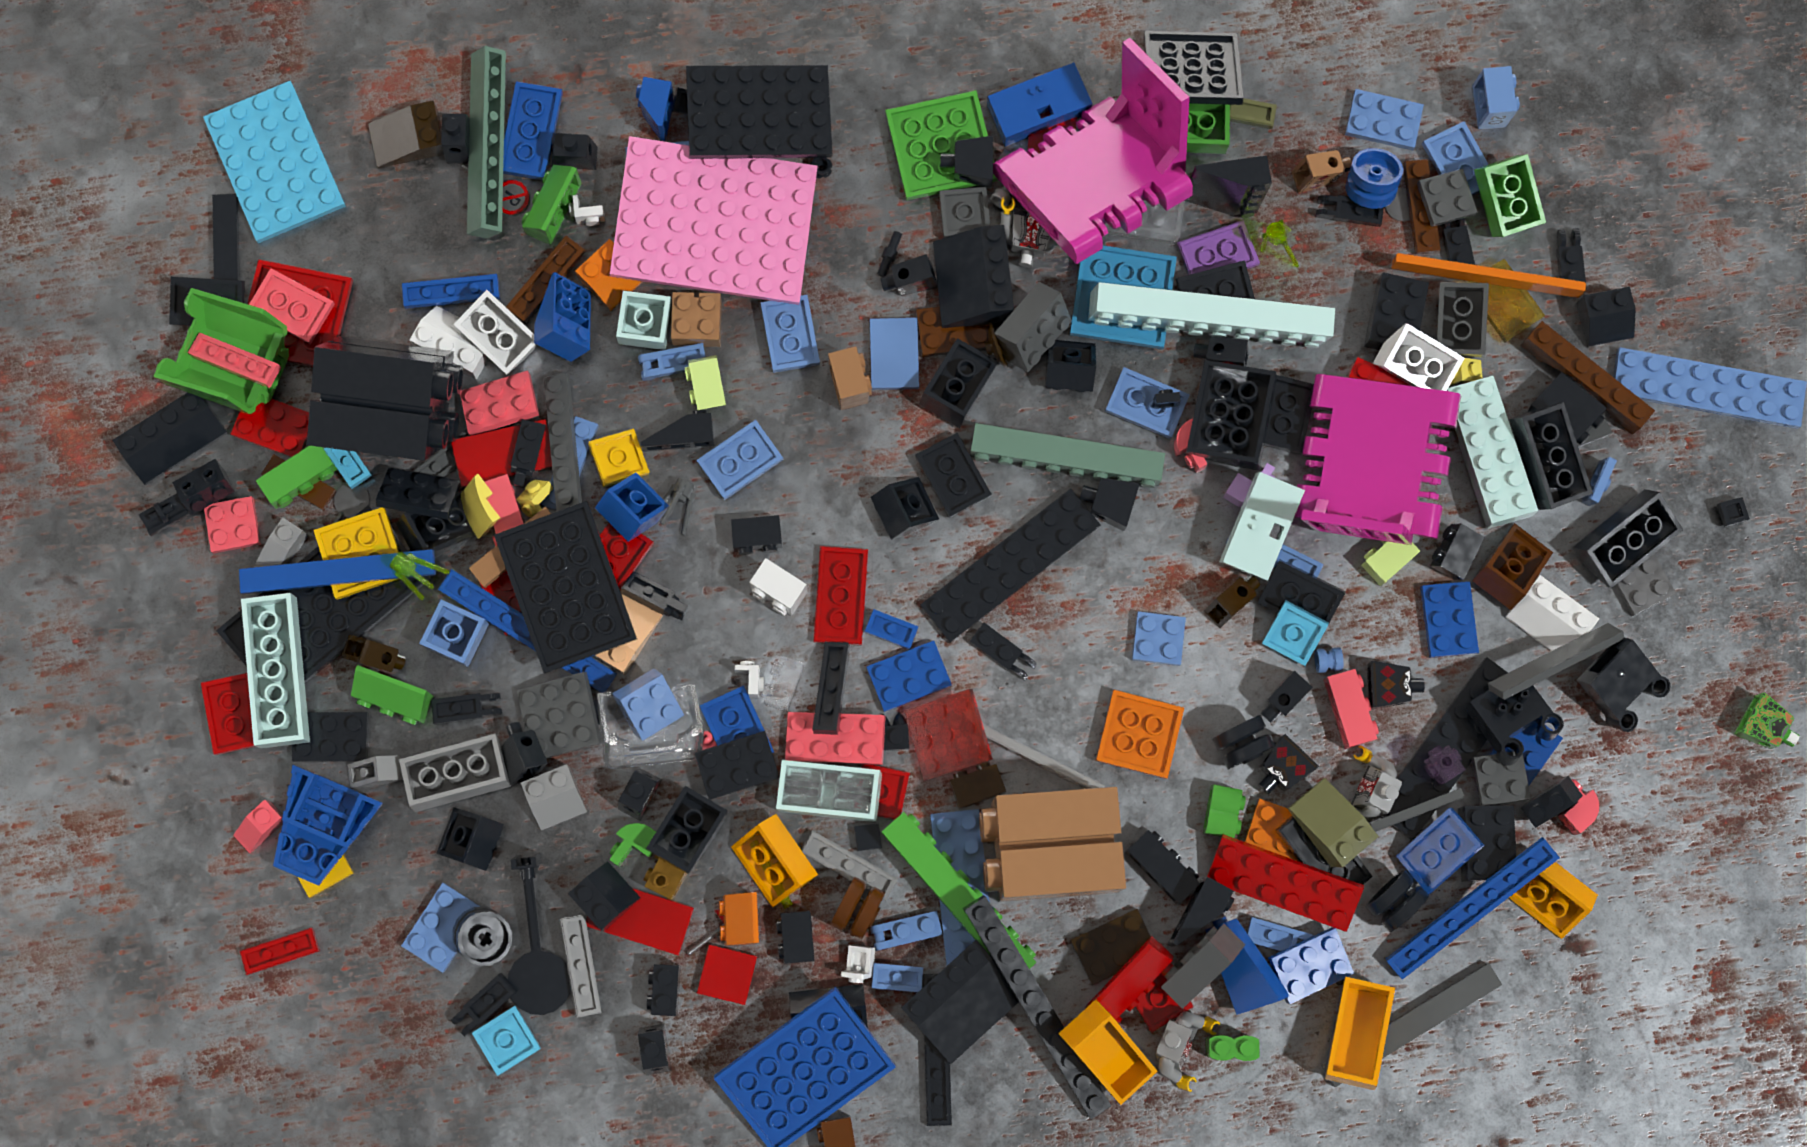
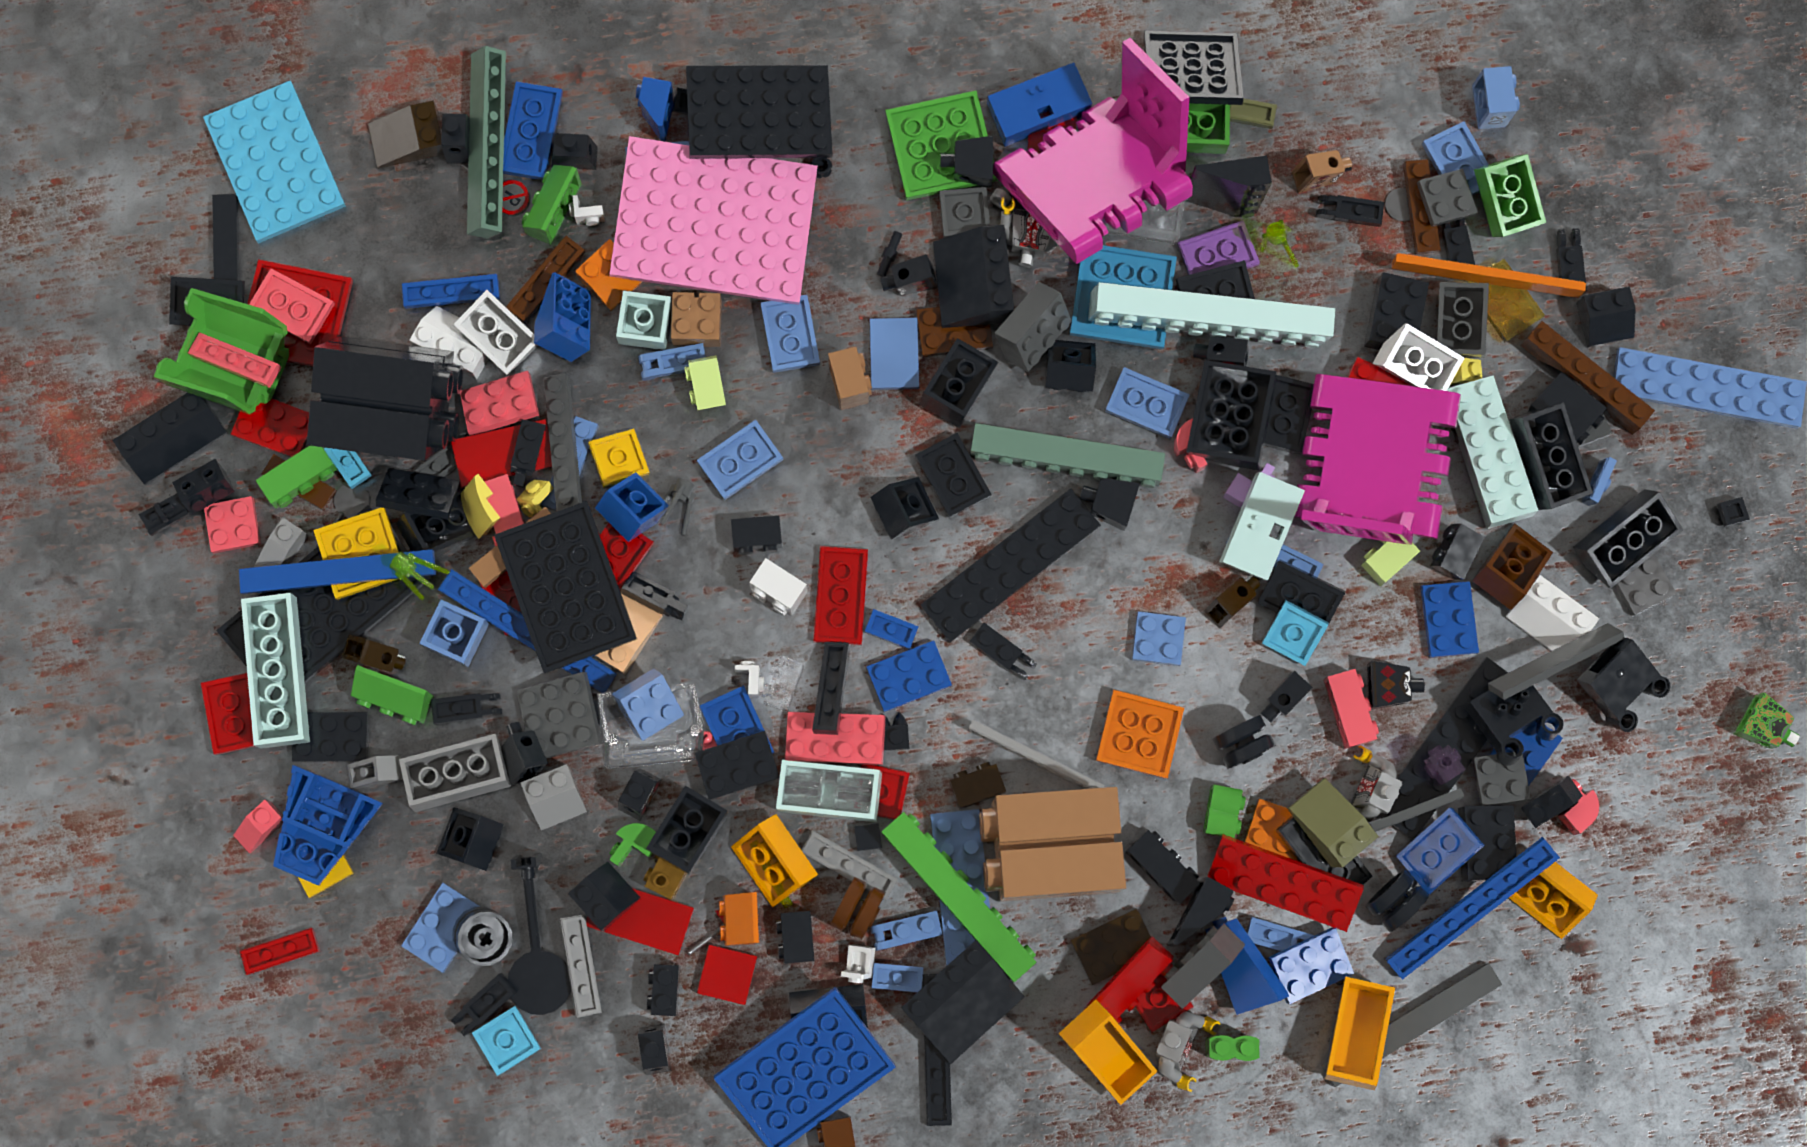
black slope [641,410,715,452] -> none
clear red plate [904,689,993,781] -> none
black plate [962,895,1111,1120] -> none
dark brown dish [984,322,1008,368] -> none
black plate [1153,389,1181,409] -> none
black torso [1258,734,1319,795] -> none
medium blue wheel [1314,647,1344,673] -> none
medium blue plate [1345,89,1424,151] -> none
blue wheel [1345,148,1404,209] -> none

